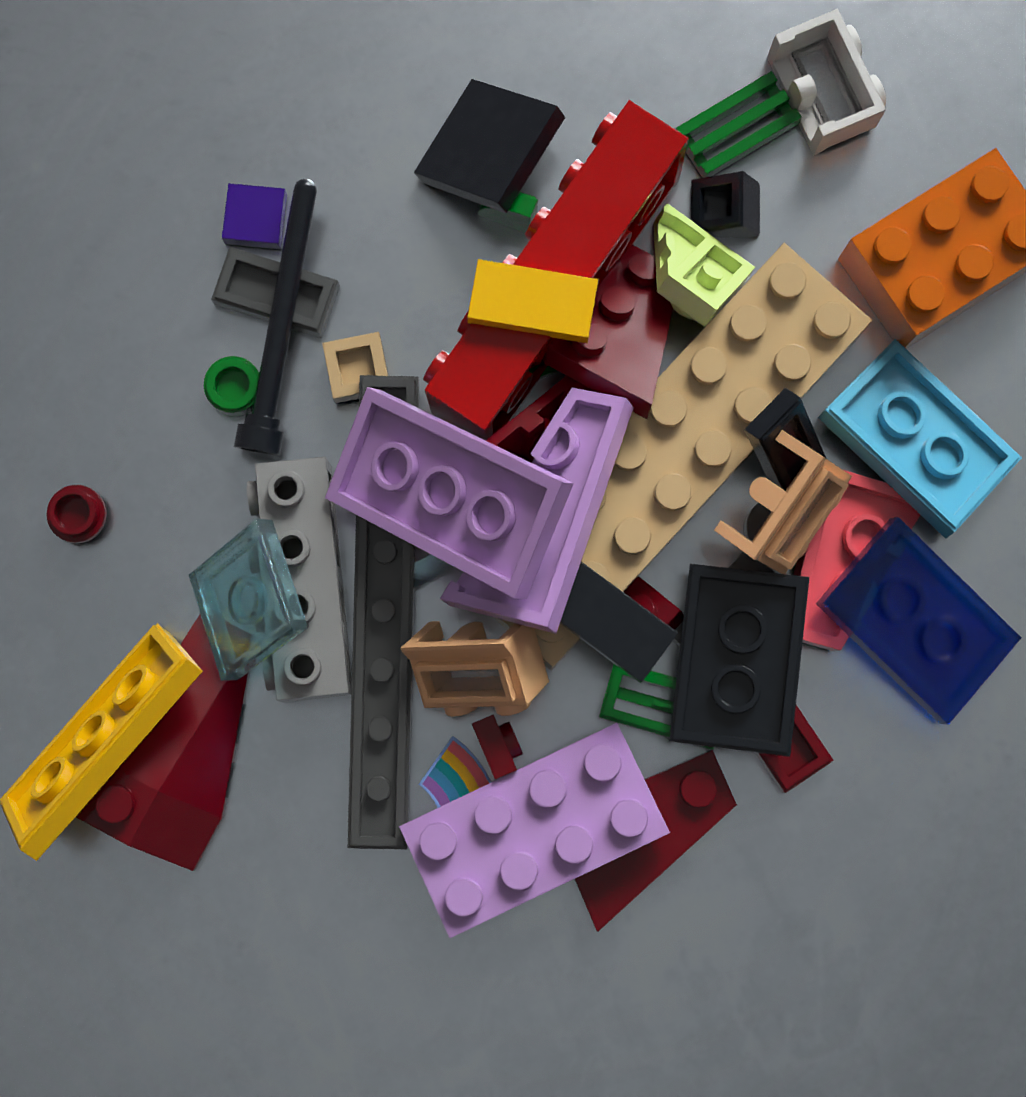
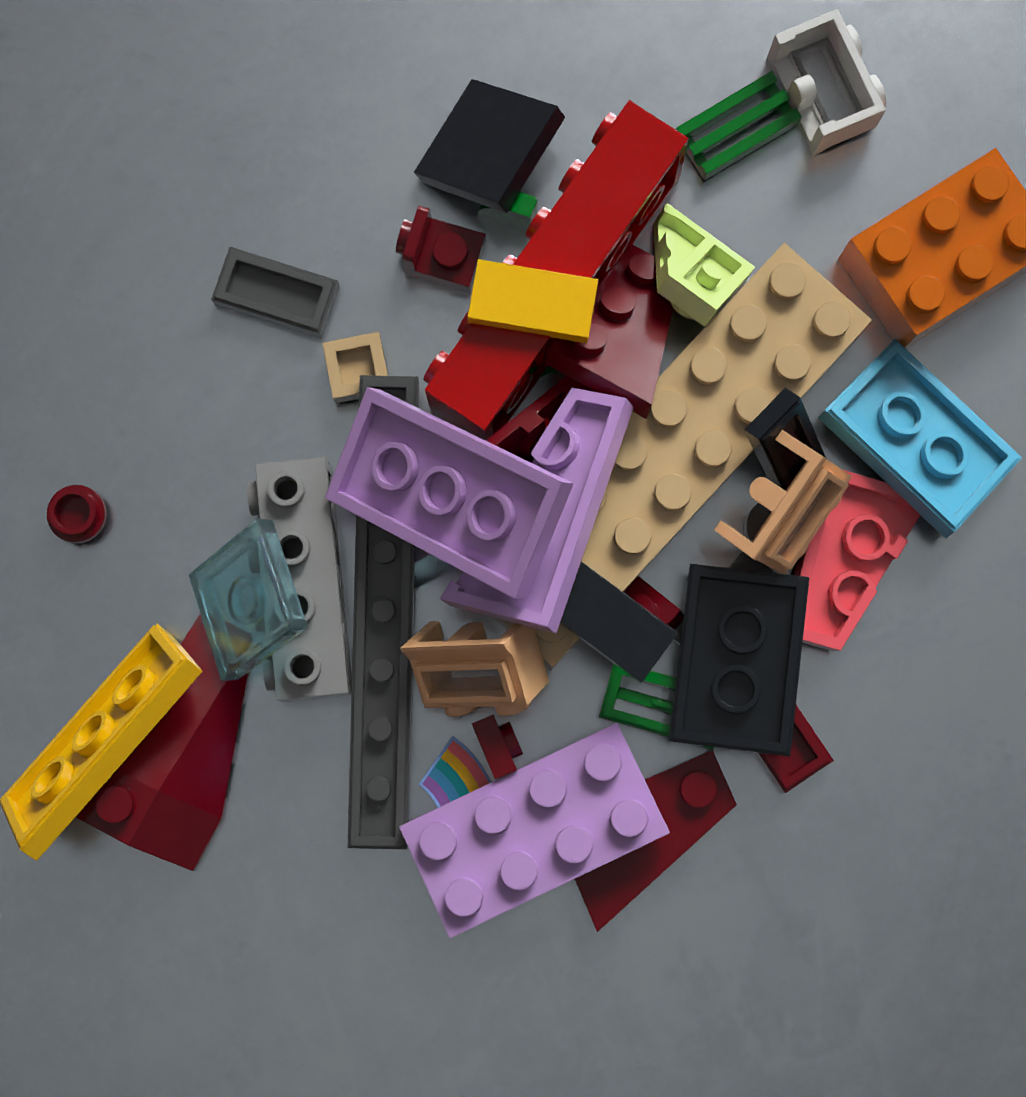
green tile [203,356,259,417] -> none
dark purple tile [222,183,287,249] -> none
black piece [234,179,317,456] -> none
black slope [691,171,760,238] -> none
clear blue tile [816,517,1022,725] -> none
none -> dark red bracket [396,206,486,293]

